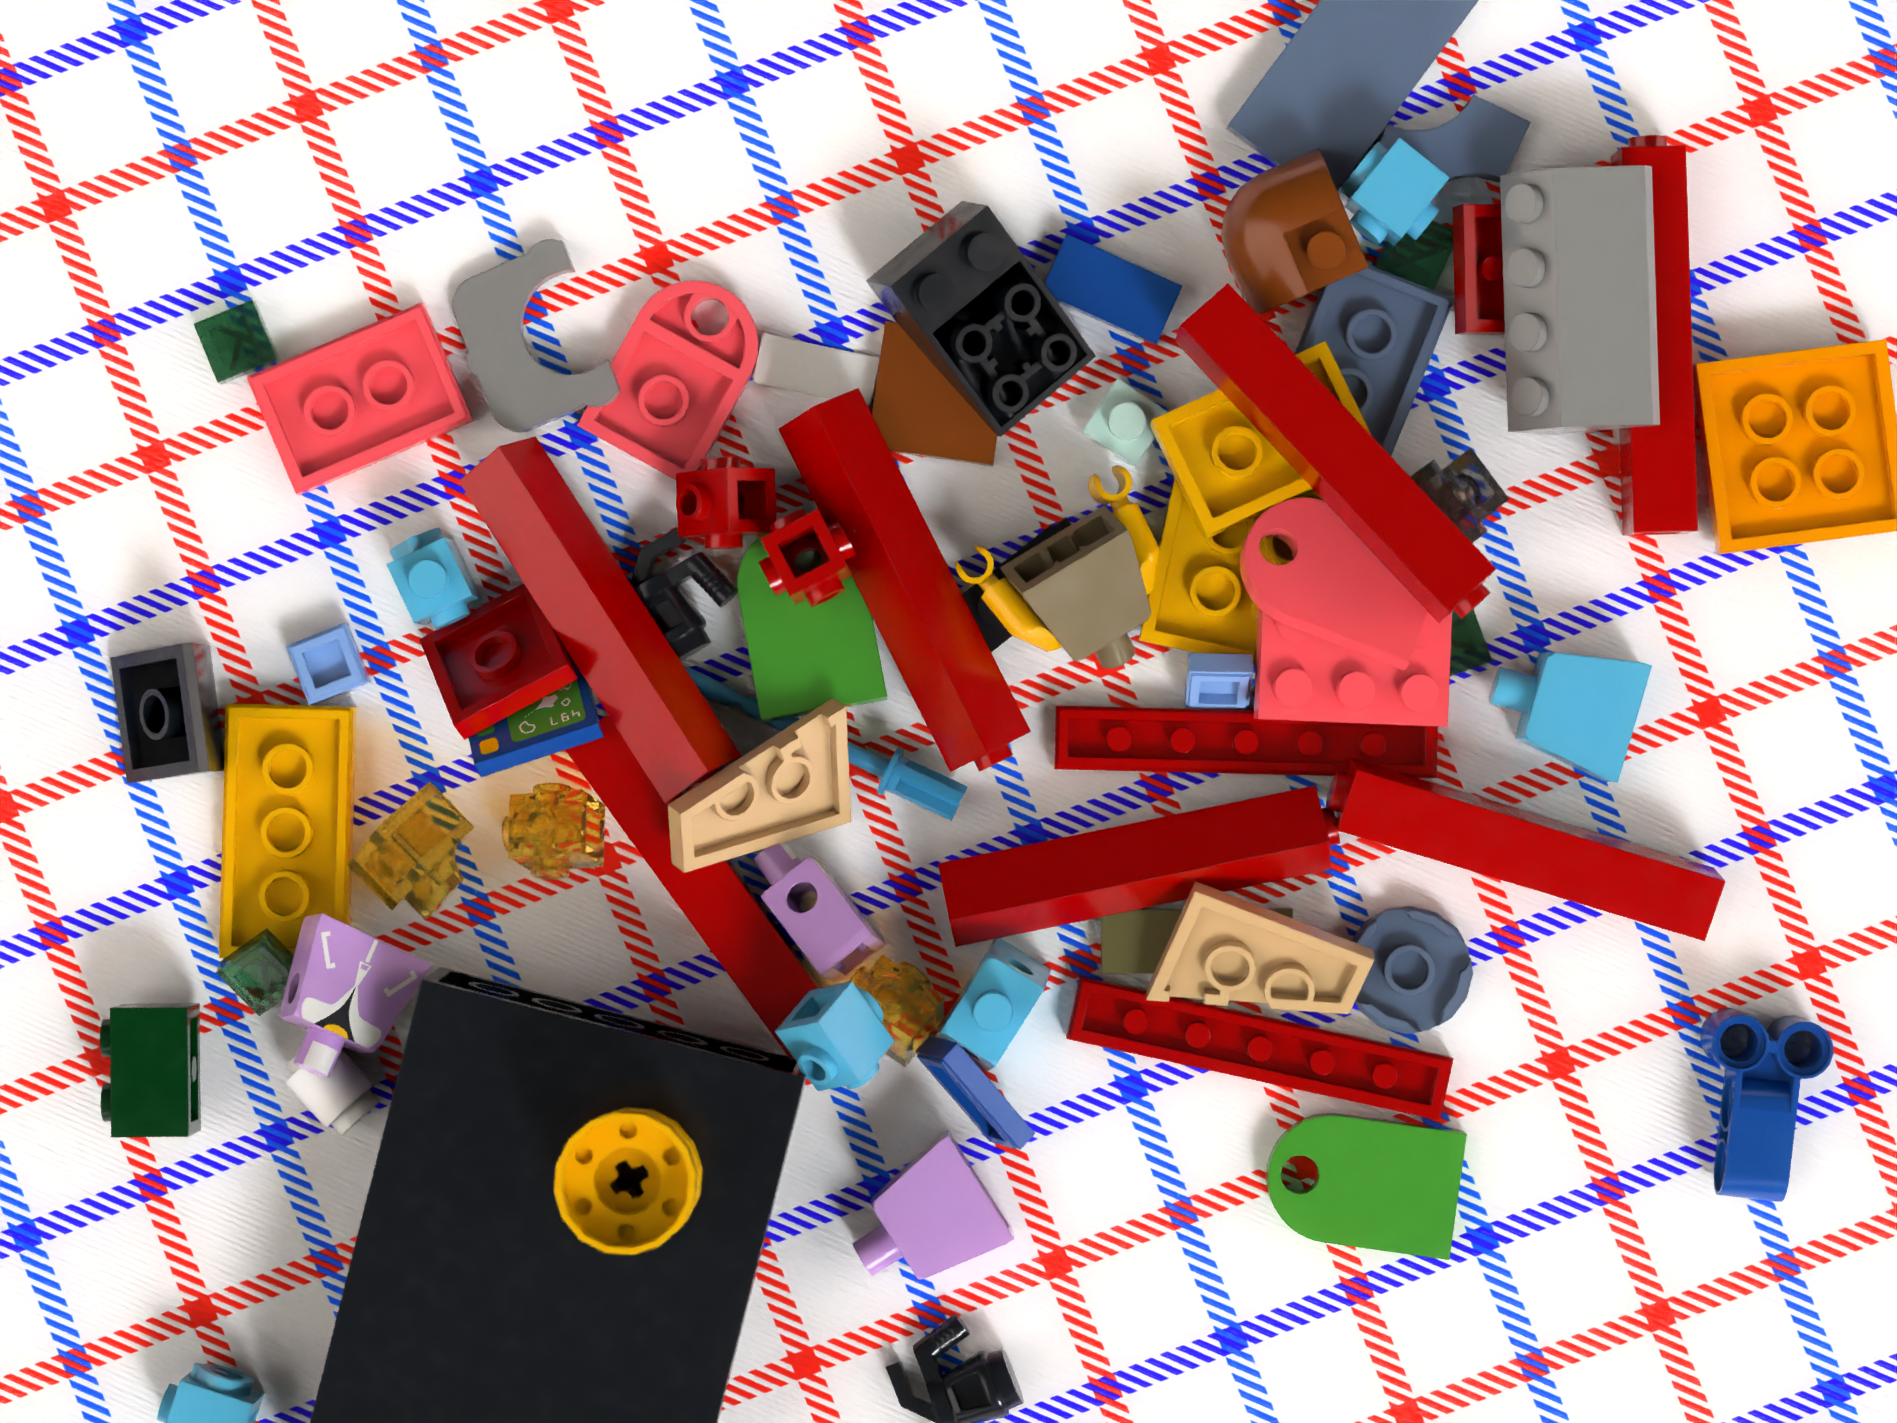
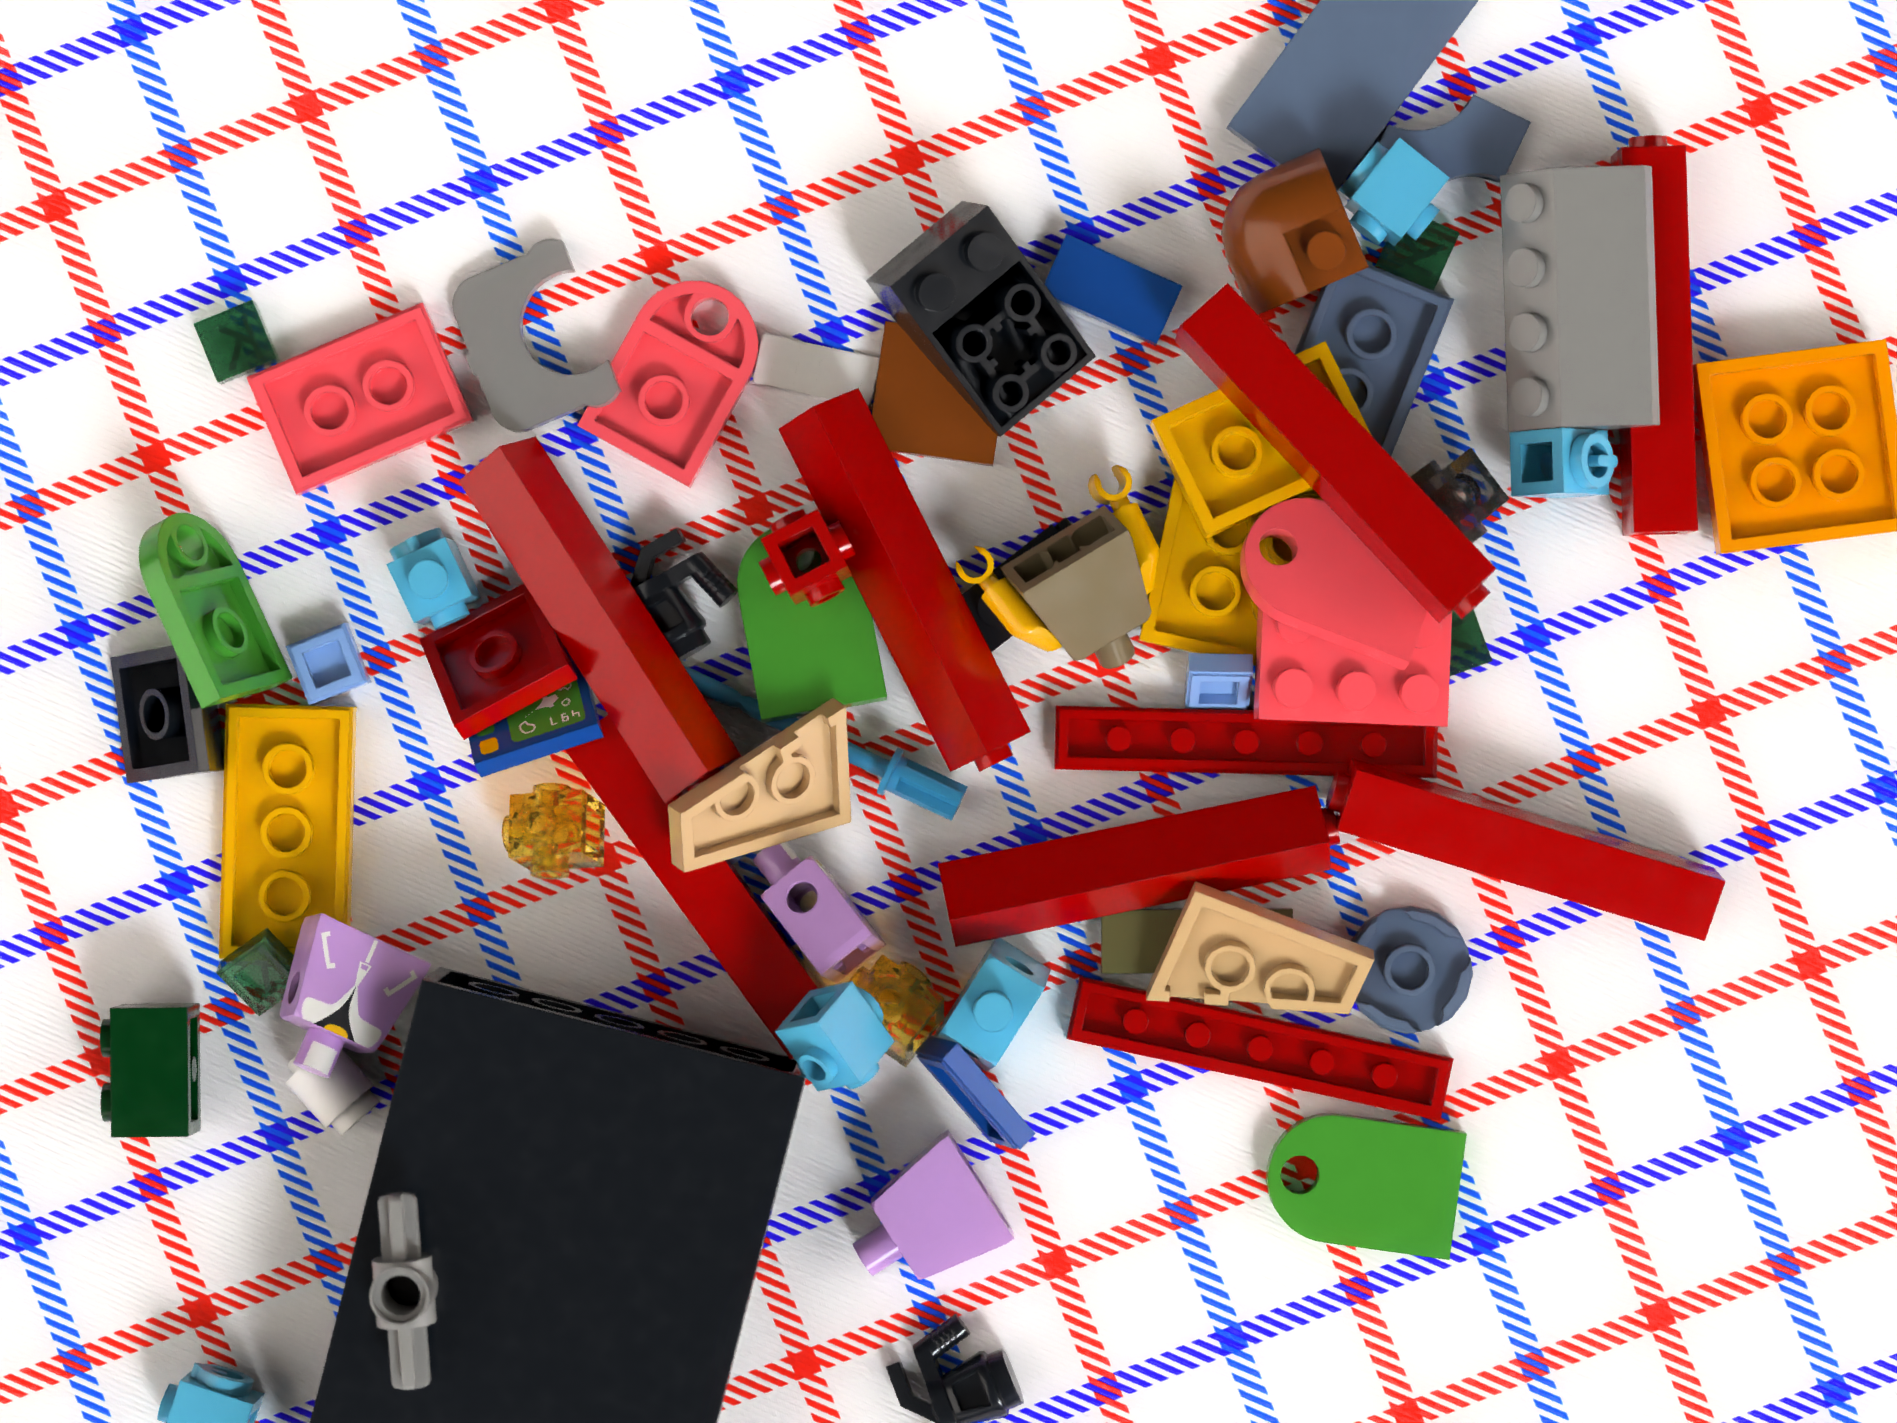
clear yellow brick [348,782,474,920] -> none
yellow wheel [554,1107,703,1255] -> none
red brick [676,457,777,549] -> none
light aqua plate [1082,378,1168,468] -> none
red plate [1452,204,1505,335] -> none
medium azure torso [1489,652,1652,783] -> none
blue piece [1700,1008,1834,1202] -> none
none -> bright green tile [139,513,293,709]
none -> light grey axle [369,1192,439,1390]
none -> medium azure brick [1510,428,1618,498]

